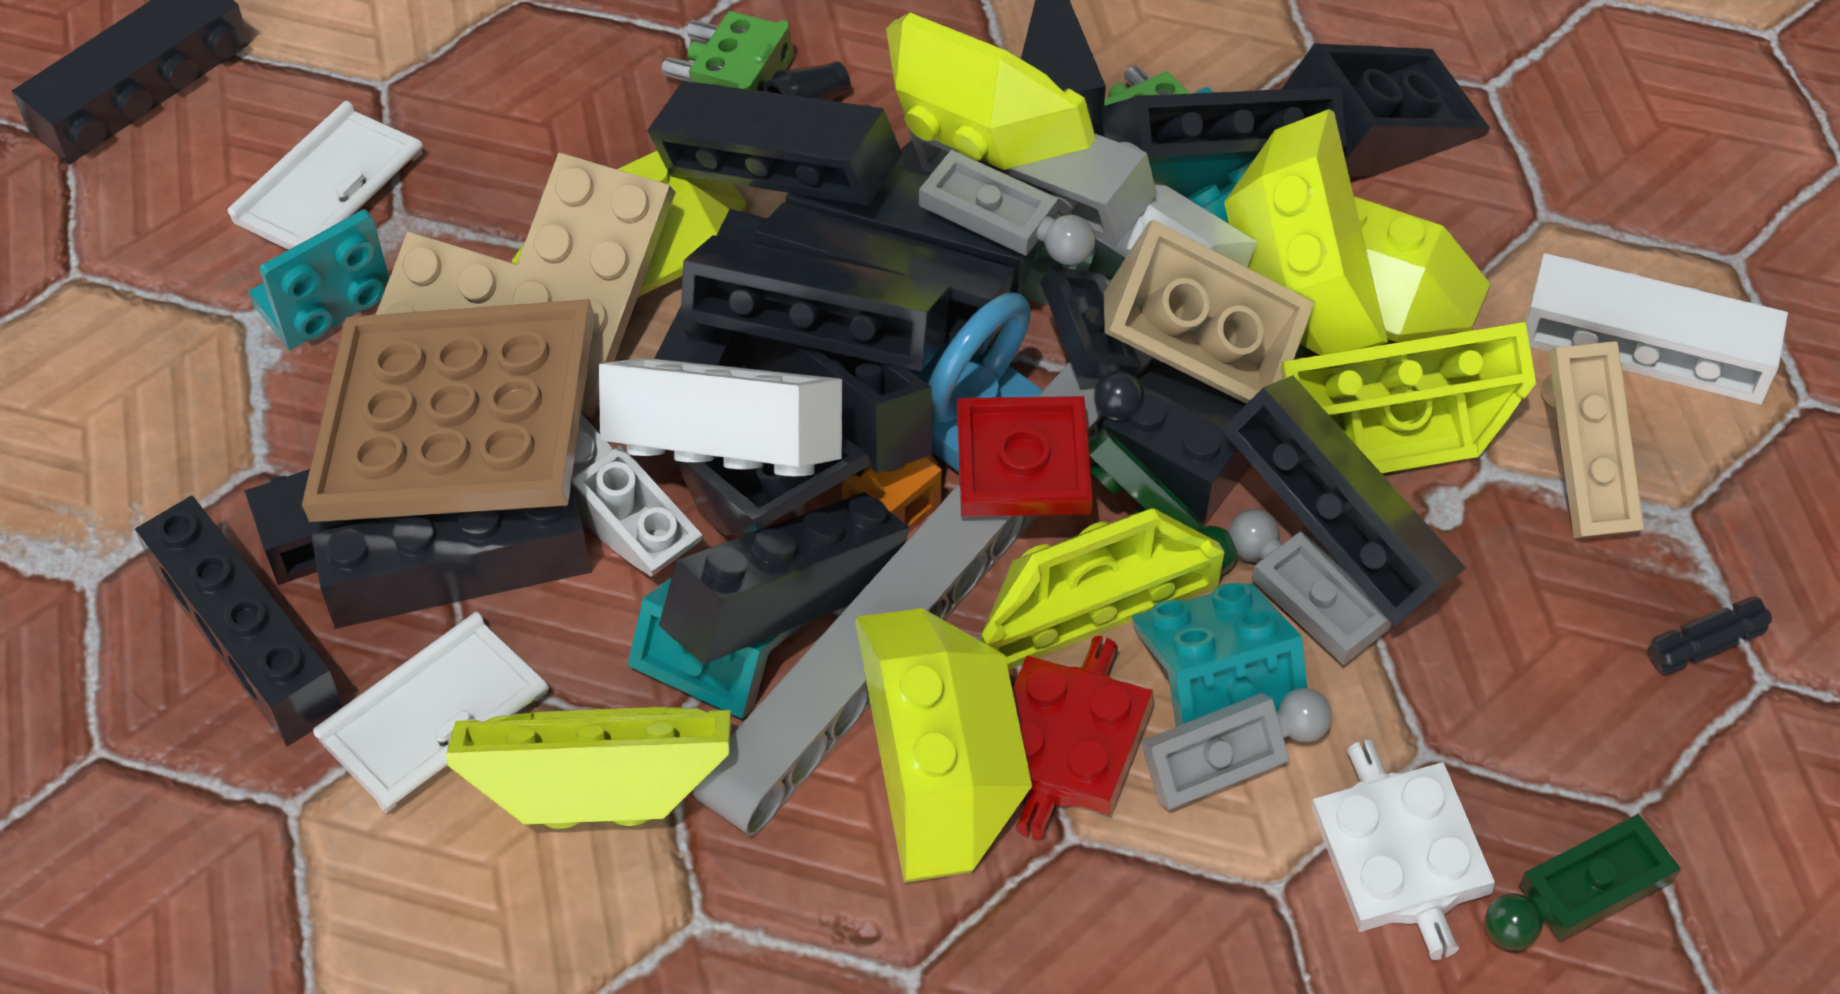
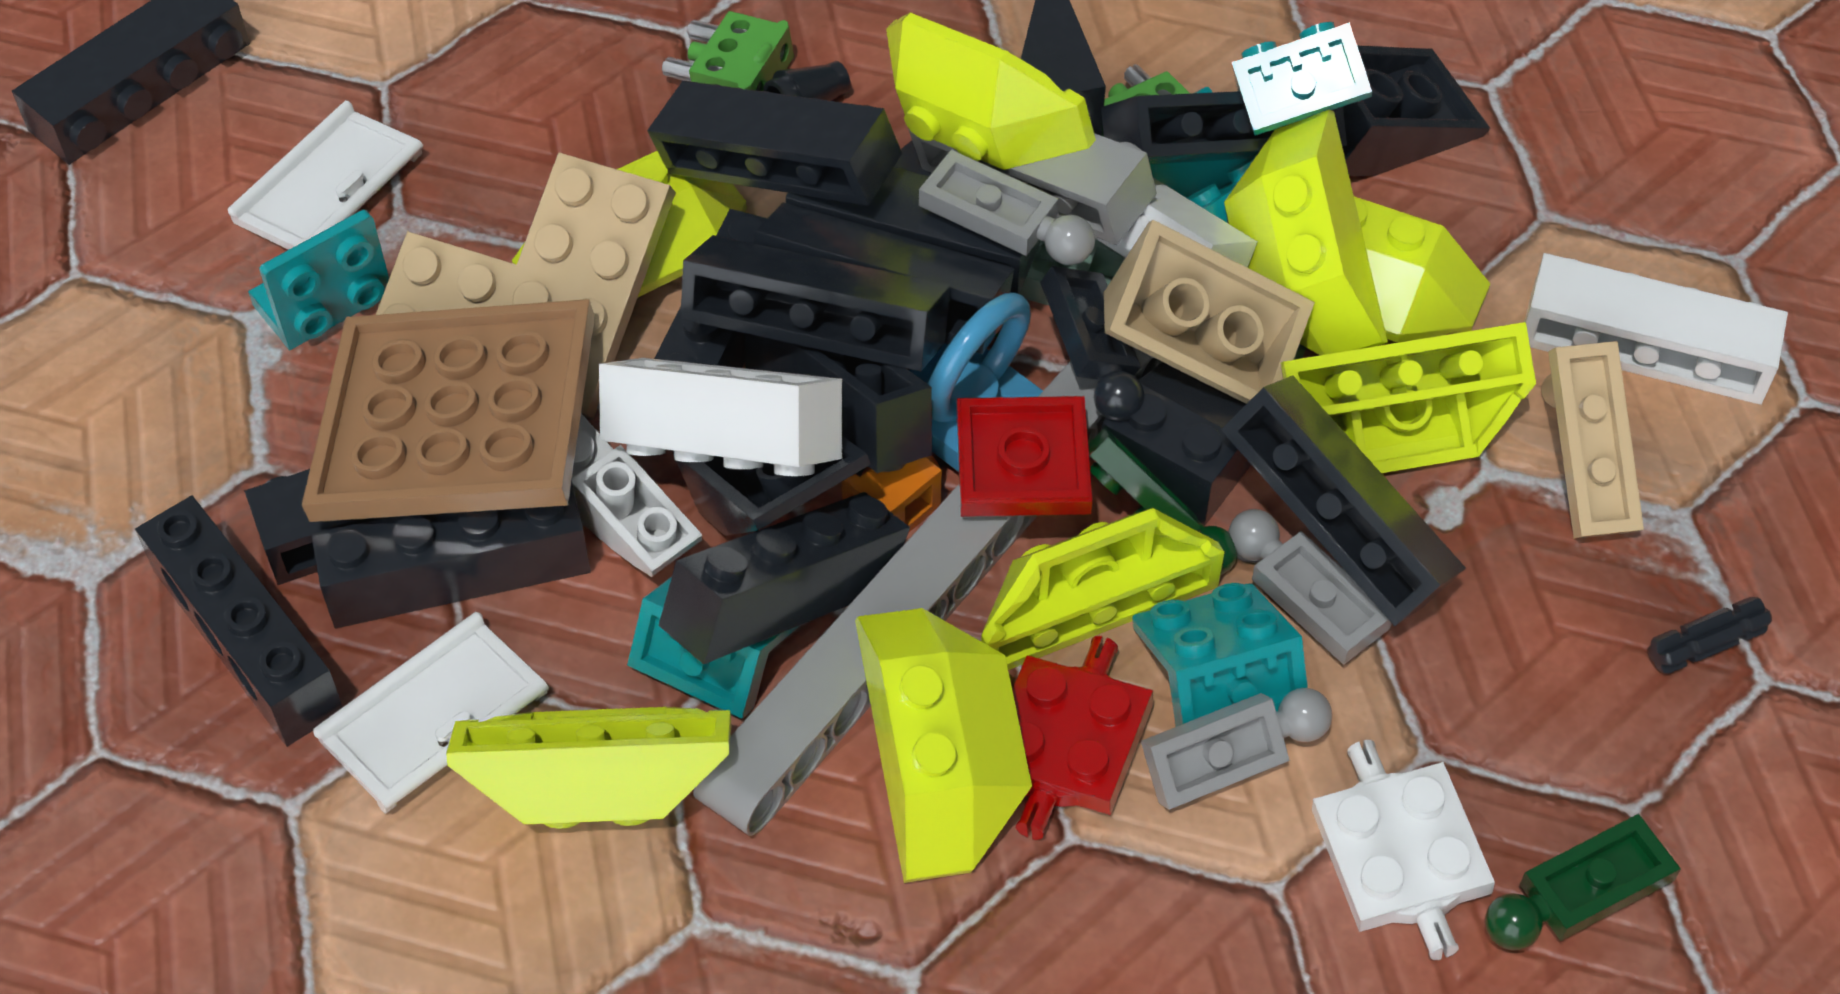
none -> bracket [1232,22,1372,135]

